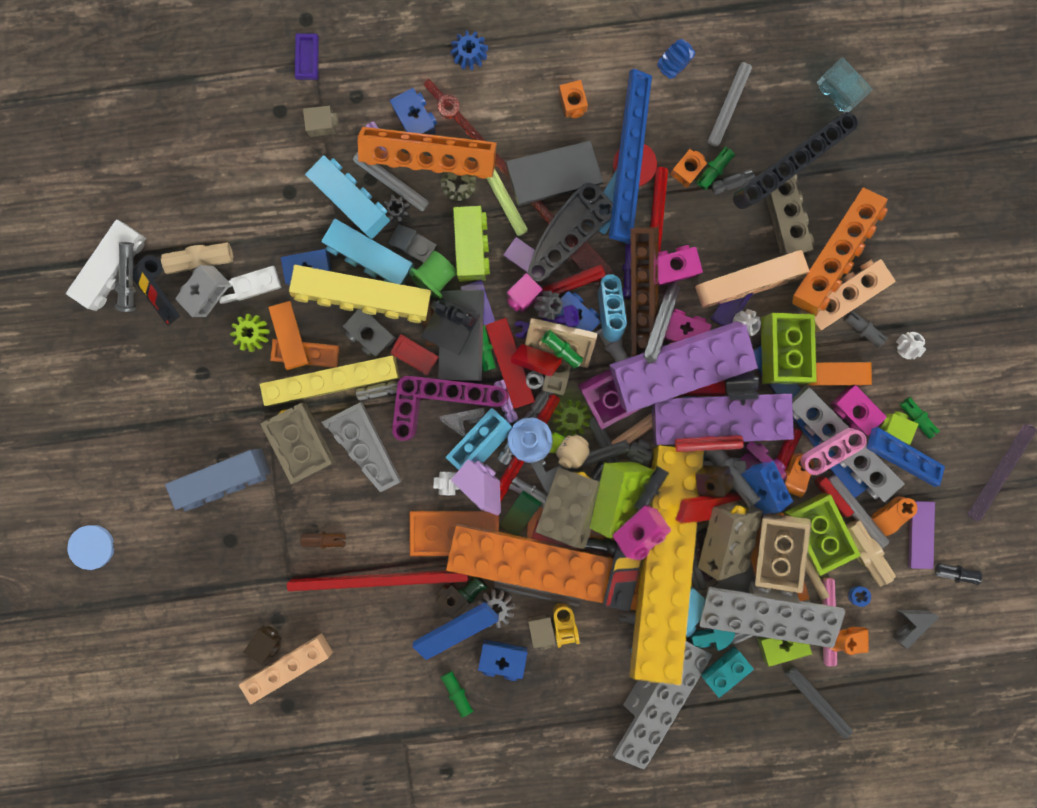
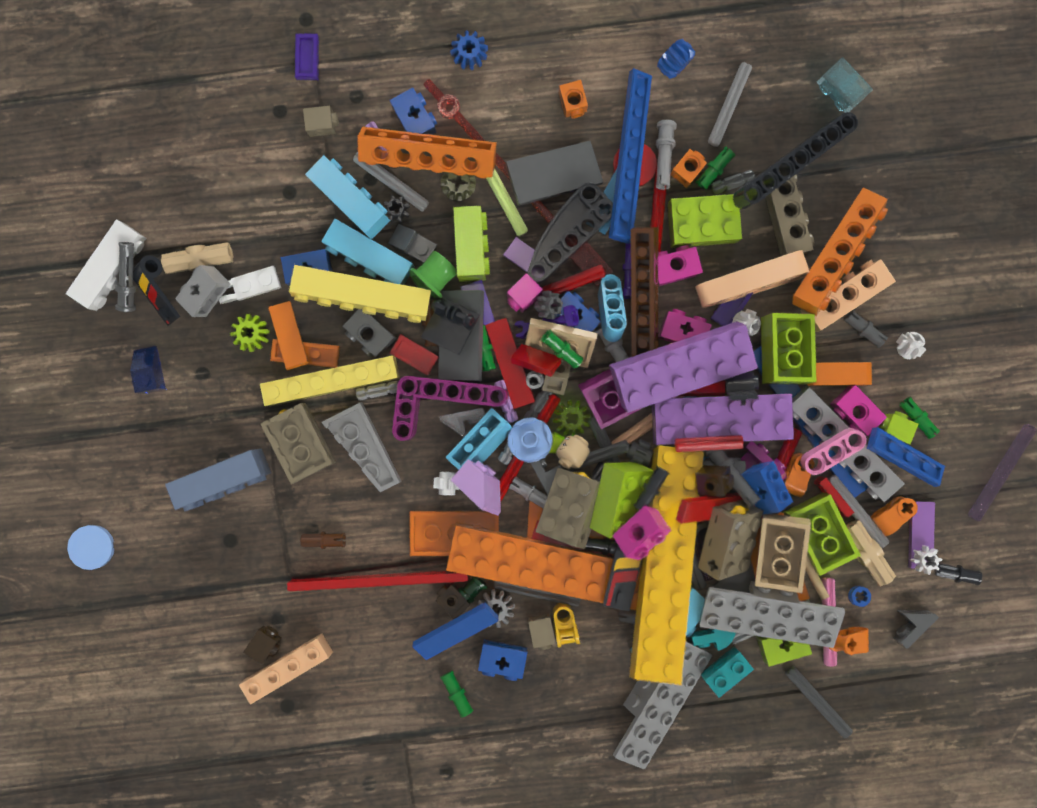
dark green tile [499,490,542,536] -> none
axle [643,282,680,363] -> none
none -> clear blue slope [130,346,166,394]
none -> light grey pin [655,120,677,190]
none -> lime brick [667,194,742,248]
none -> white gear [910,545,942,575]

